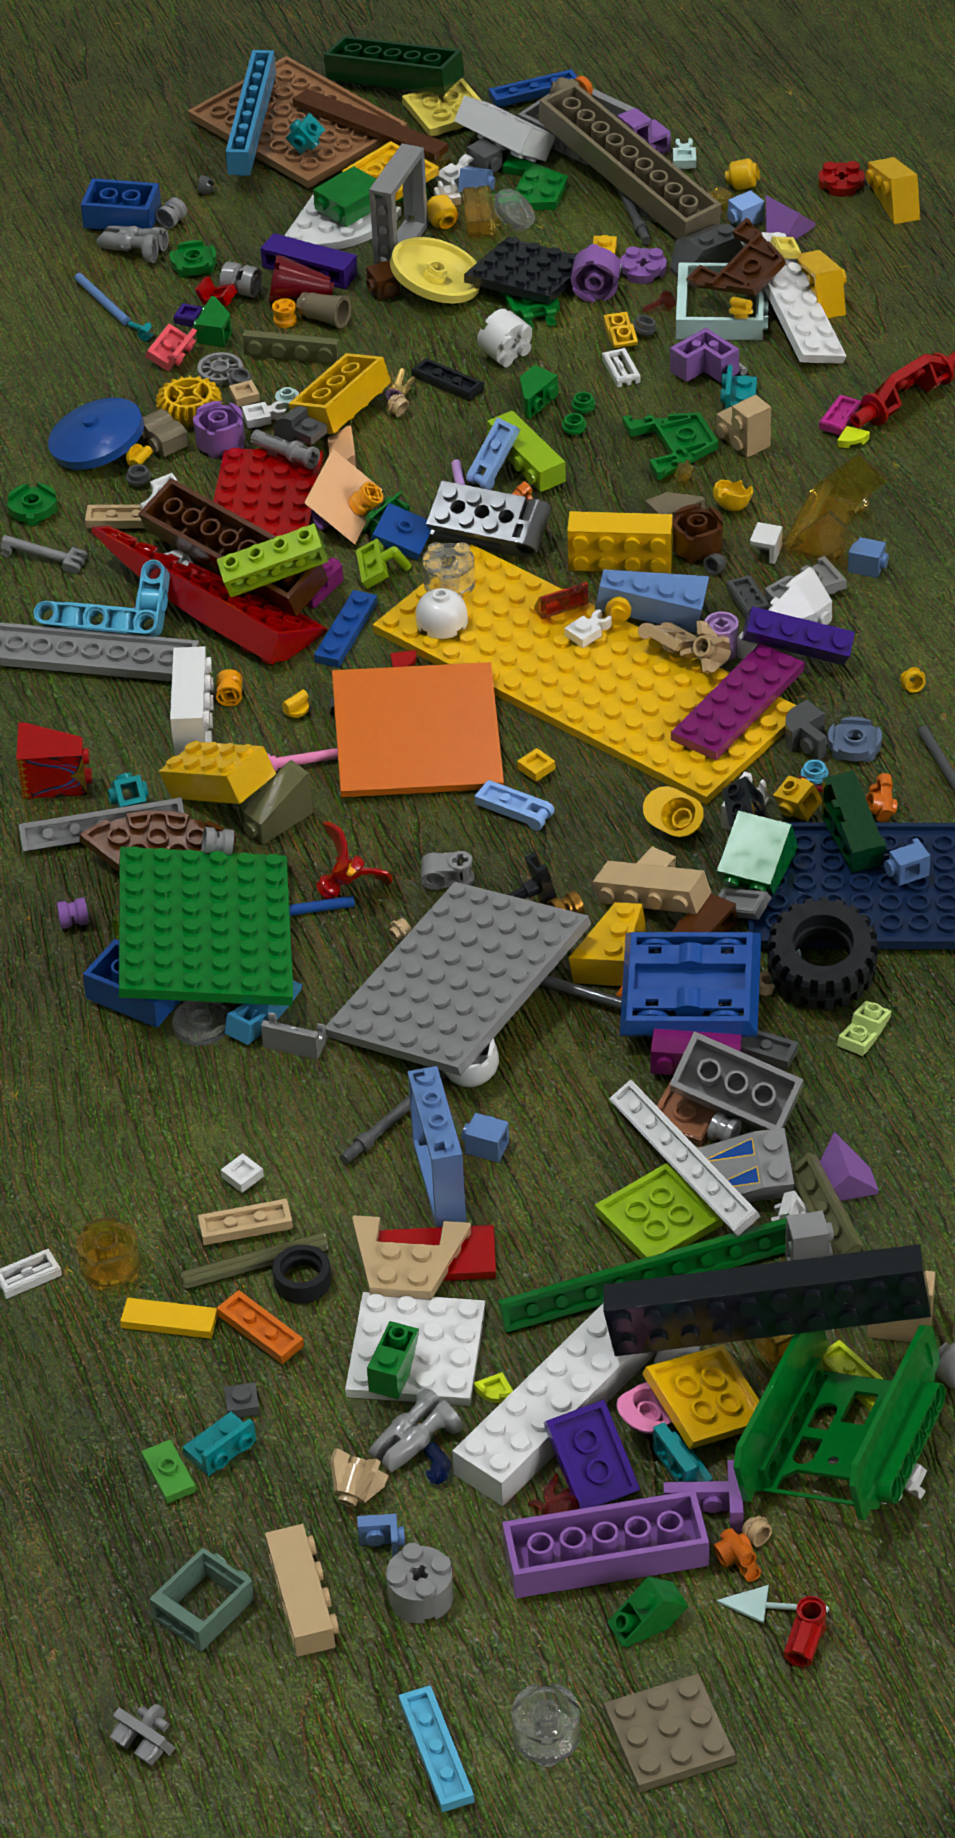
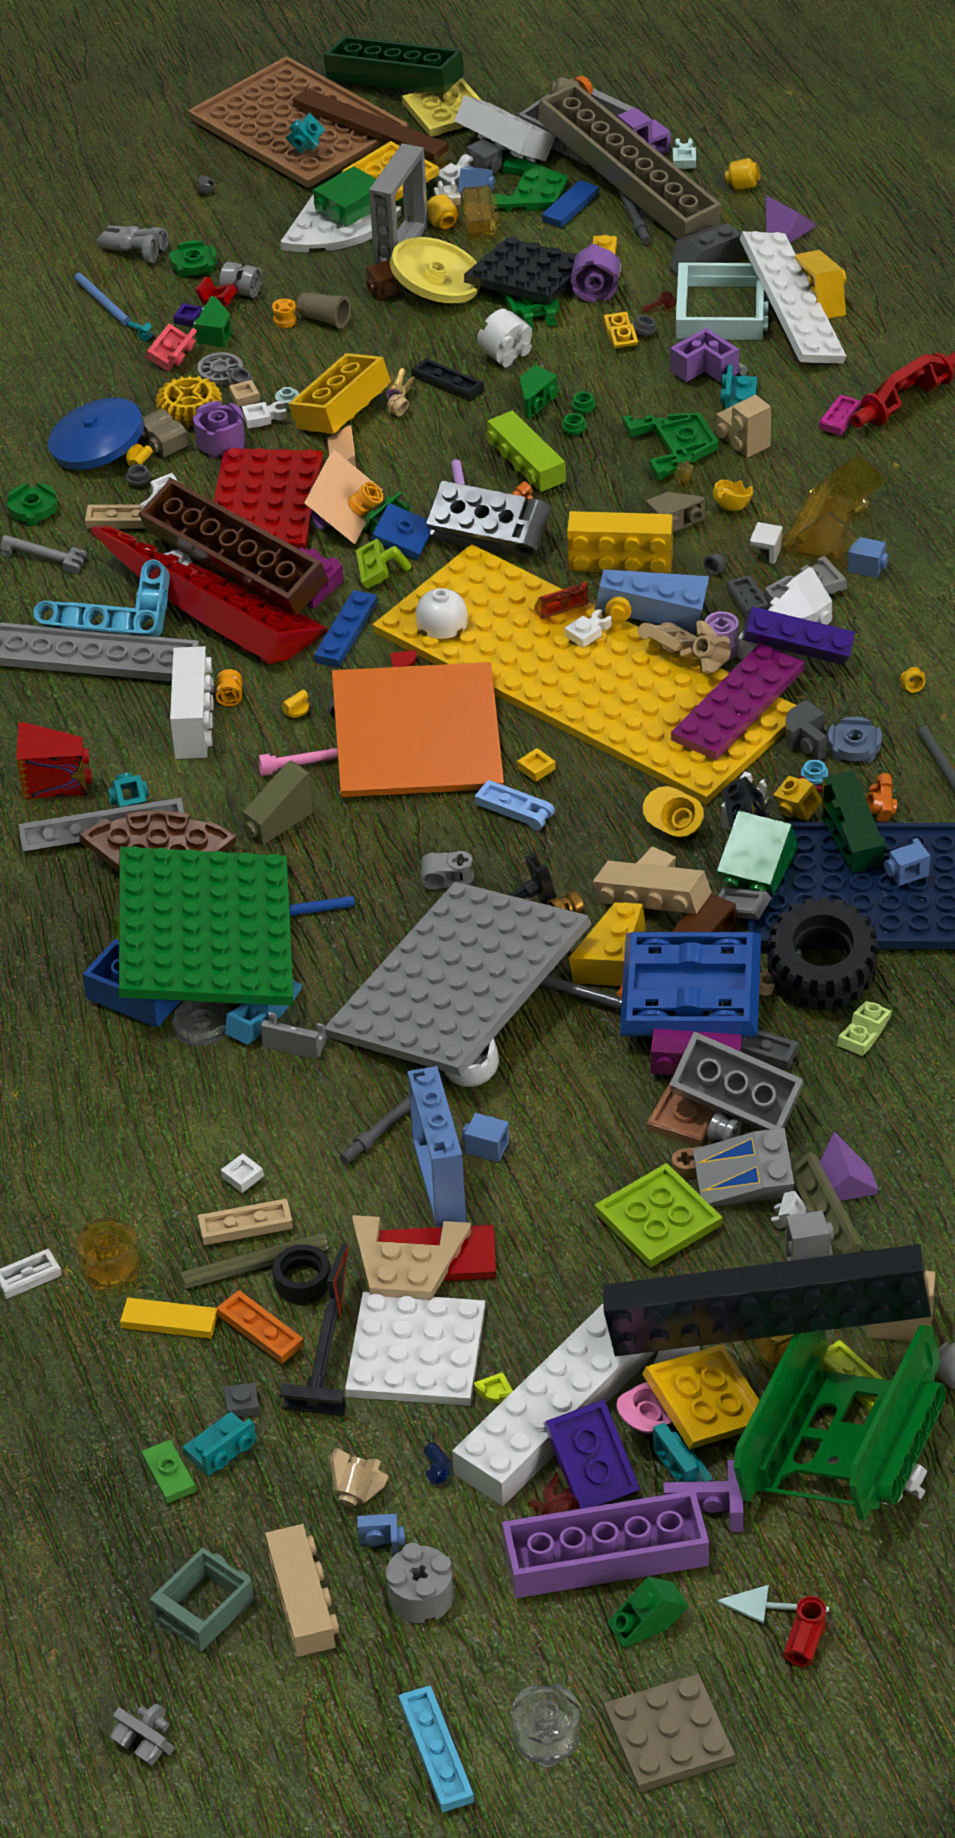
medium lavender wheel [56,897,89,929] -> none
blue brick [81,178,161,230] -> none
light grey wheel [155,197,187,229] -> none
yellow brick [158,741,276,804] -> none
light grey wheel [202,827,234,855] -> none
lime brick [217,524,328,597] -> none
dark azure brick [226,50,276,176] -> none
olive plate [243,330,340,364] -> none
light grey pin [251,430,320,469] -> none
dark purple brick [260,233,358,290] -> none
dark red cone [268,255,334,302] -> none
dark grey brick [274,406,327,445] -> none
red animal [316,821,393,899] -> none
green slope [367,1321,419,1399] -> none
light grey piece [368,1388,463,1472] -> none
tan plate [388,918,412,944] -> none
clear brick [422,542,475,597] -> none
light blue plate [466,417,521,490] -> none
blue plate [489,69,577,107] -> none
clear tile [493,189,535,231] -> none
green plate [497,1218,786,1333] -> none
white tile [602,348,641,388] -> none
white tile [609,1080,761,1236] -> none
medium lavender plate [620,246,667,284] -> none
reddish brown brick [673,504,723,564] -> none
reddish brown wing [686,218,786,296] -> none
clear yellow plate [709,187,732,208] -> none
orange plate [713,1528,761,1582] -> none
light blue brick [727,190,765,226] -> none
yellow plate [729,297,753,319] -> none
tan plate [742,1516,772,1547] -> none
light yellow tile [770,236,801,259] -> none
red plate [818,161,865,197] -> none
neon yellow tile [837,426,870,448] -> none
yellow wedge [866,157,920,225] -> none
none -> black piece [279,1244,348,1417]
none -> blue tile [542,180,599,228]

